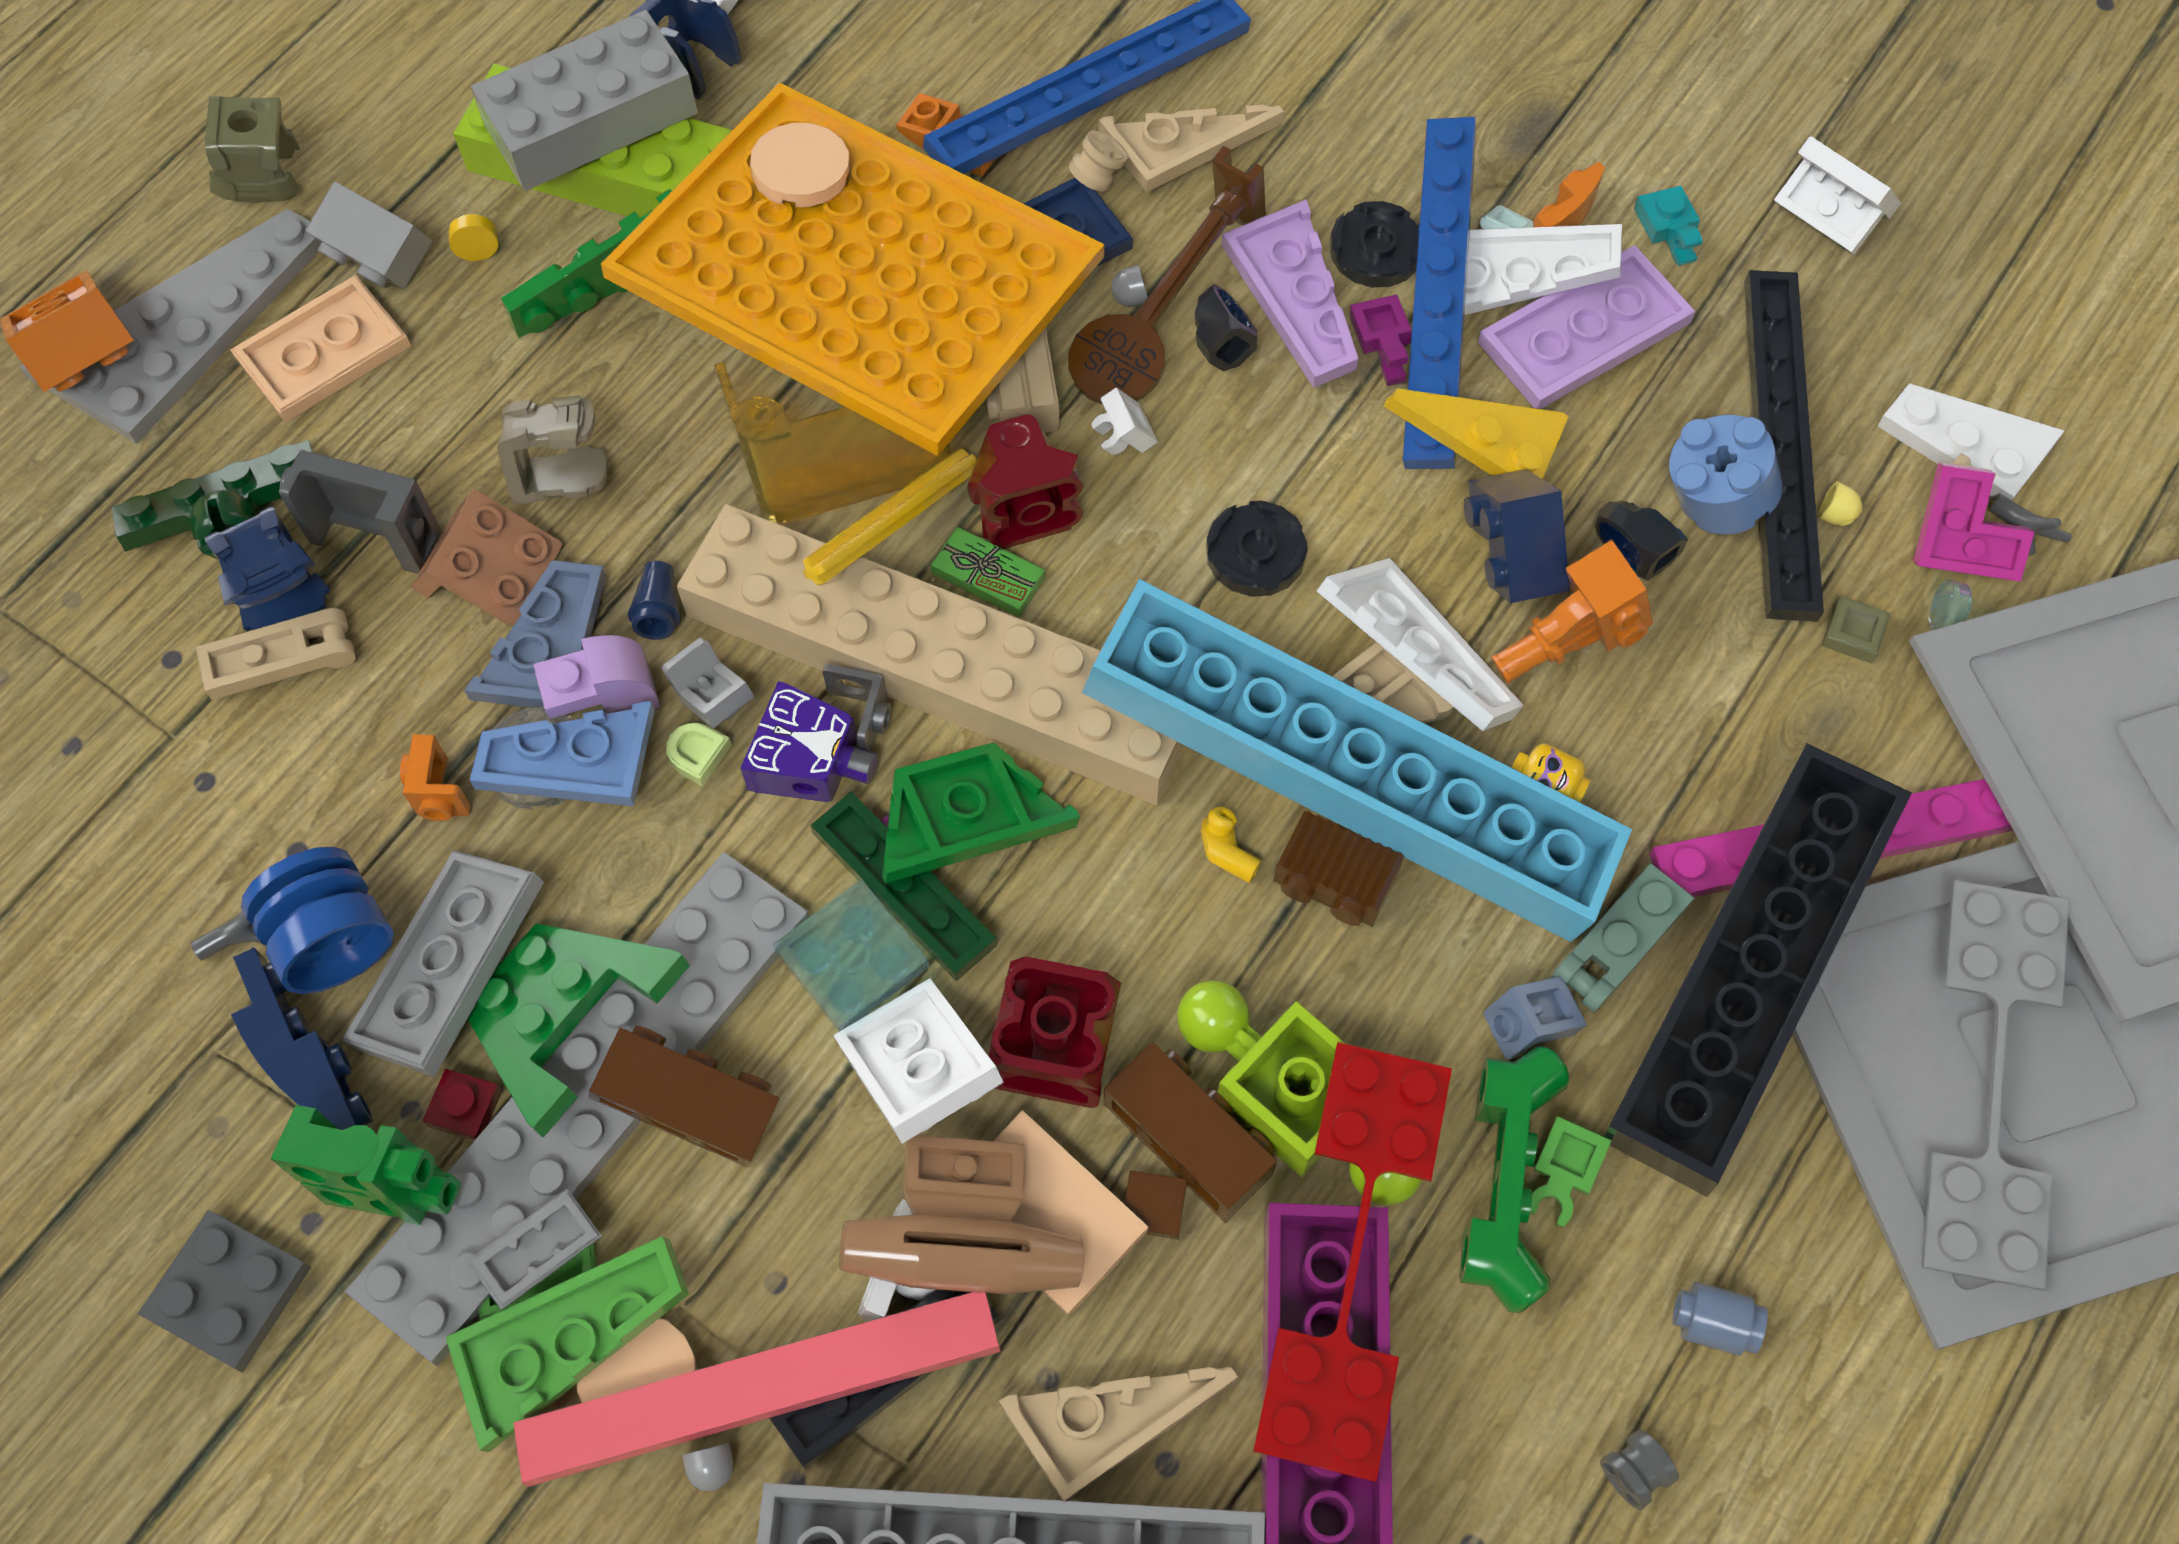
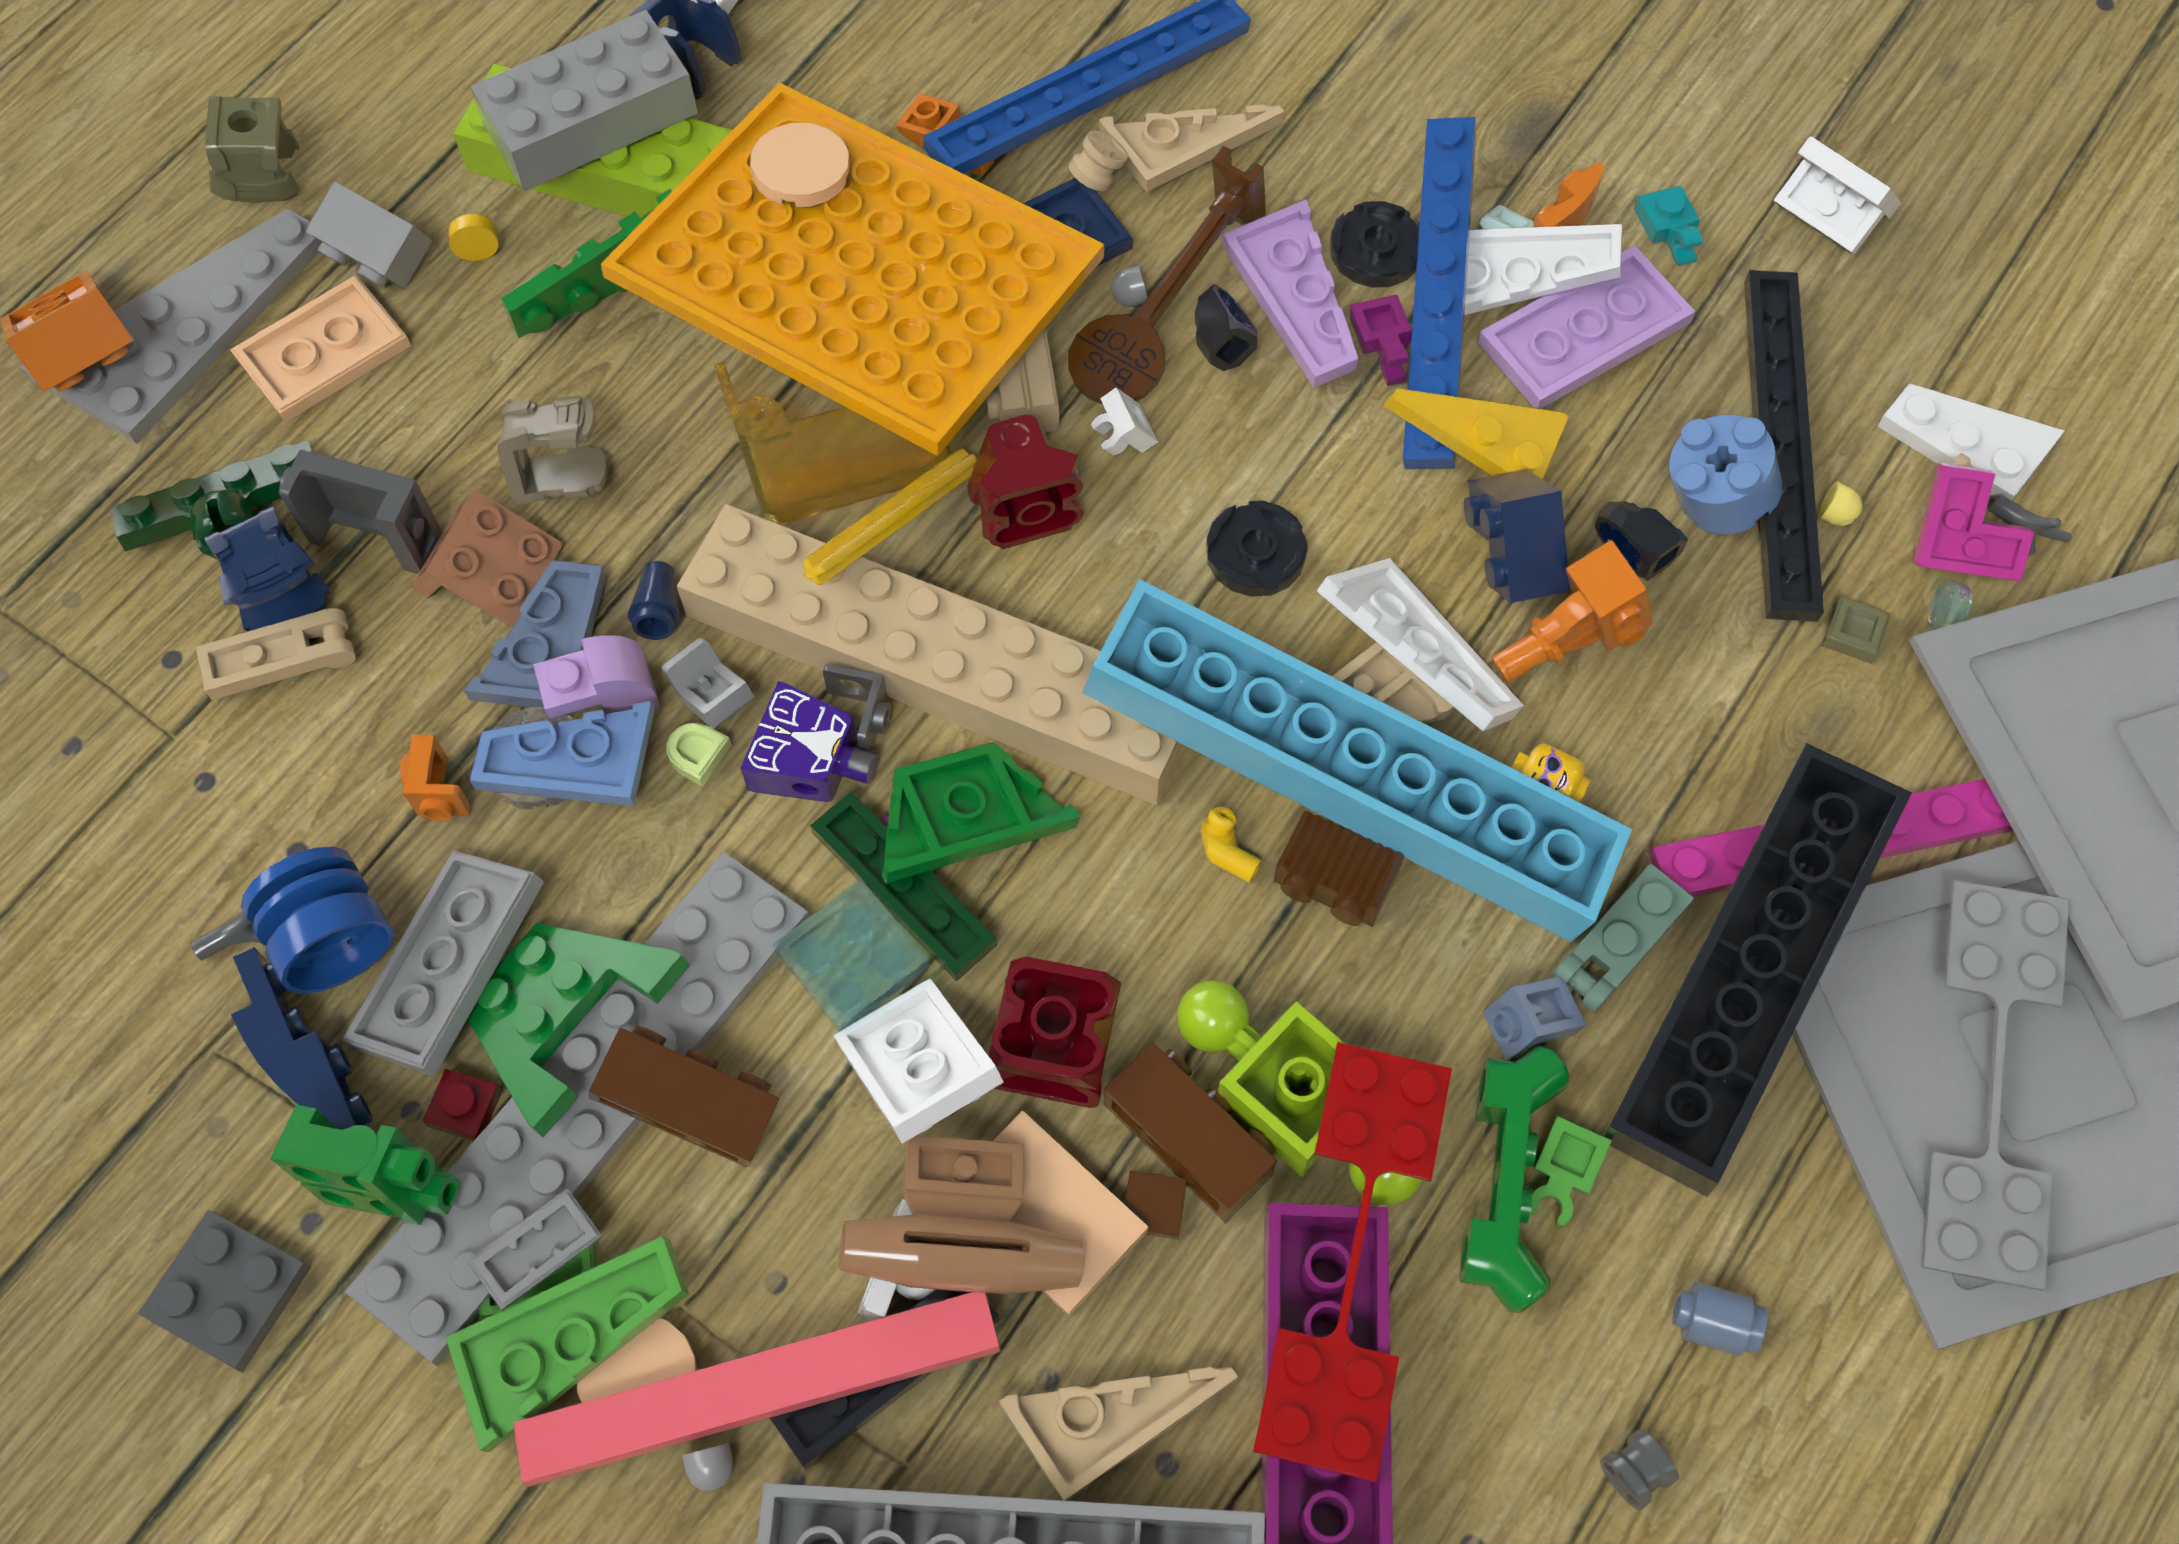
bright green tile [931,527,1045,618] -> none

